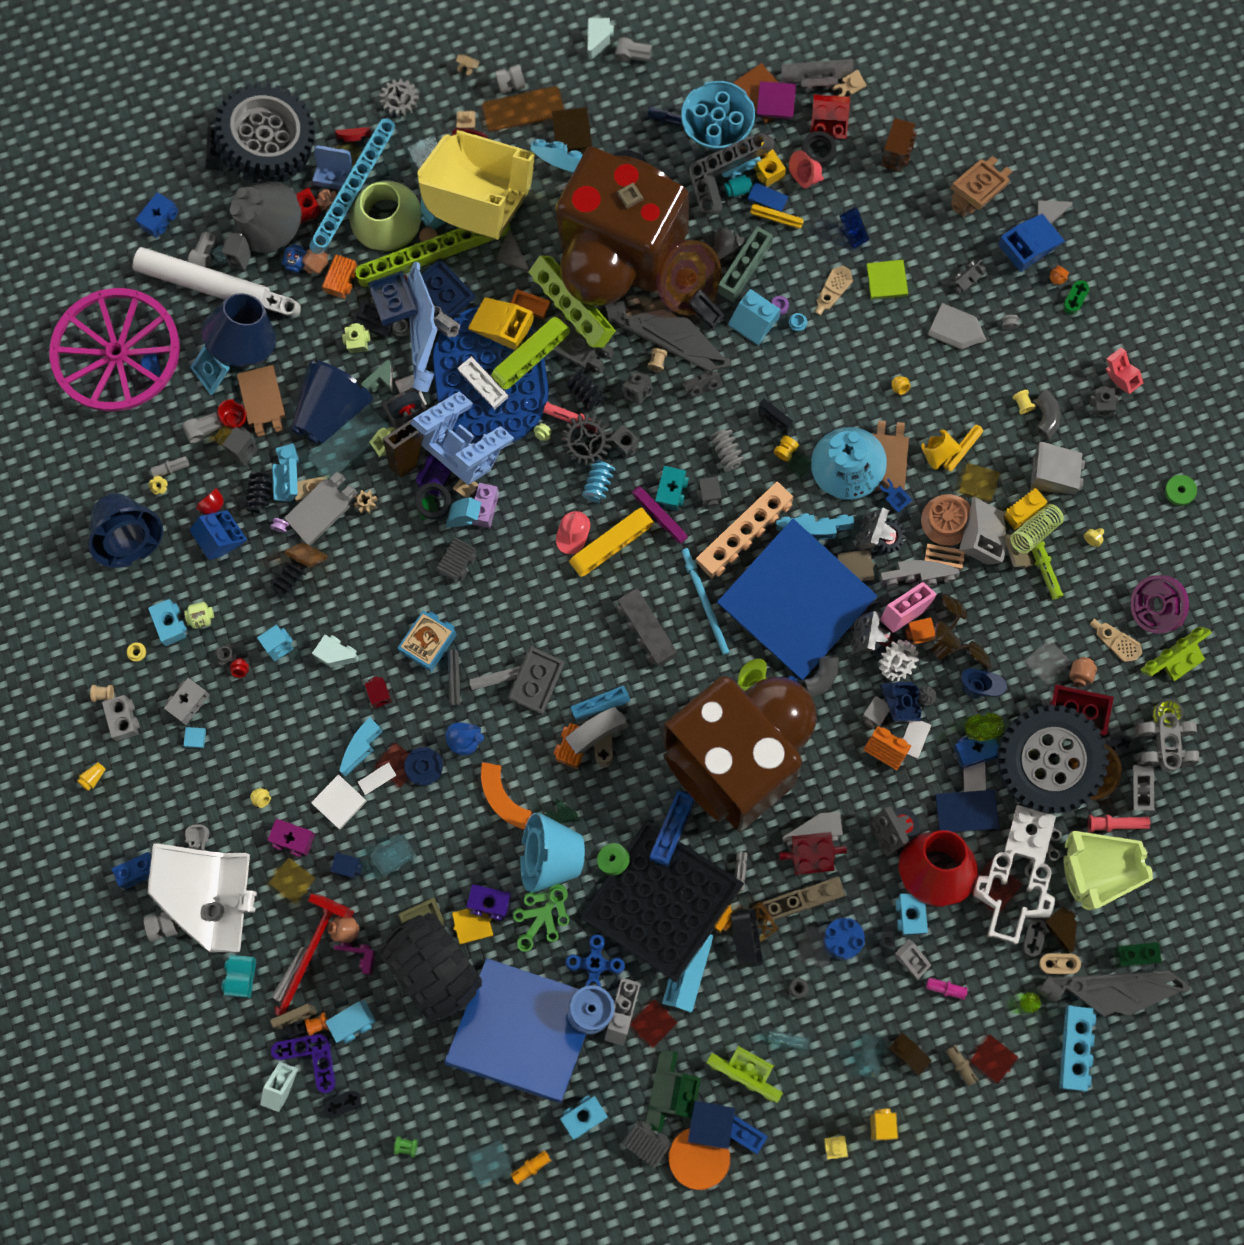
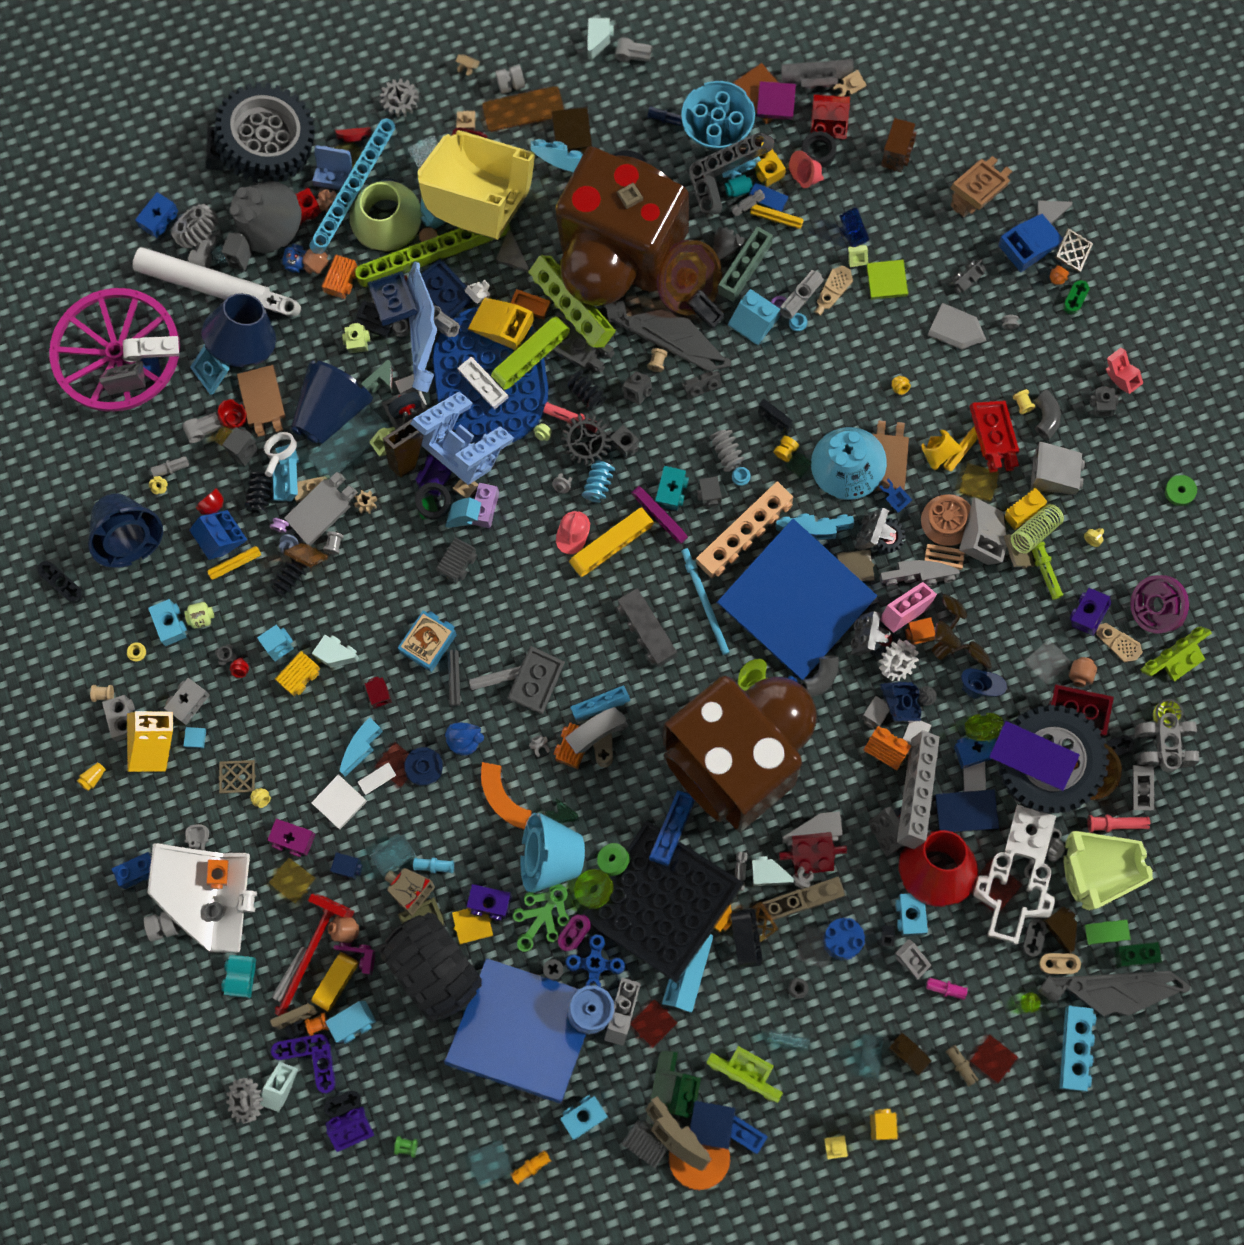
none -> black beam [37,561,84,603]
none -> dark grey slope [99,361,146,395]
none -> white plate [123,336,179,362]
none -> yellow slope [127,711,173,772]
none -> light grey gear [171,204,218,248]
none -> yellow axle [207,546,261,580]
none -> orange brick [207,859,228,889]
none -> dark tan window [219,760,256,794]
none -> light grey gear [226,1078,263,1124]
none -> white piece [264,432,297,477]
none -> yellow brick [275,651,320,697]
none -> sand blue plate [279,534,299,553]
none -> yellow beam [311,952,359,1012]
none -> light grey bush [323,531,344,555]
none -> dark purple bracket [326,1107,374,1152]
none -> dark tan torso [385,868,435,916]
none -> medium azure pin [413,858,454,873]
none -> white tile [465,280,491,304]
none -> light grey plate [529,735,549,757]
none -> dark grey bush [543,959,563,980]
none -> light grey plate [552,473,572,494]
none -> magenta plate [558,915,590,951]
none -> clear neon green tile [574,869,613,909]
none -> dark tan slope [646,1097,712,1171]
none -> light grey axle [731,190,765,216]
none -> medium azure plate [732,467,751,486]
none -> light aqua slope [752,856,794,887]
none -> light grey piece [780,270,824,319]
none -> light grey plate [792,866,814,889]
none -> yellowish green tile [848,245,868,267]
none -> light grey brick [897,730,940,849]
none -> red tile [969,401,1020,473]
none -> dark purple tile [989,721,1080,791]
none -> light grey plate [1046,838,1064,858]
none -> window [1055,228,1093,272]
none -> dark purple brick [1070,588,1111,636]
none -> bright green slope [1085,920,1131,945]

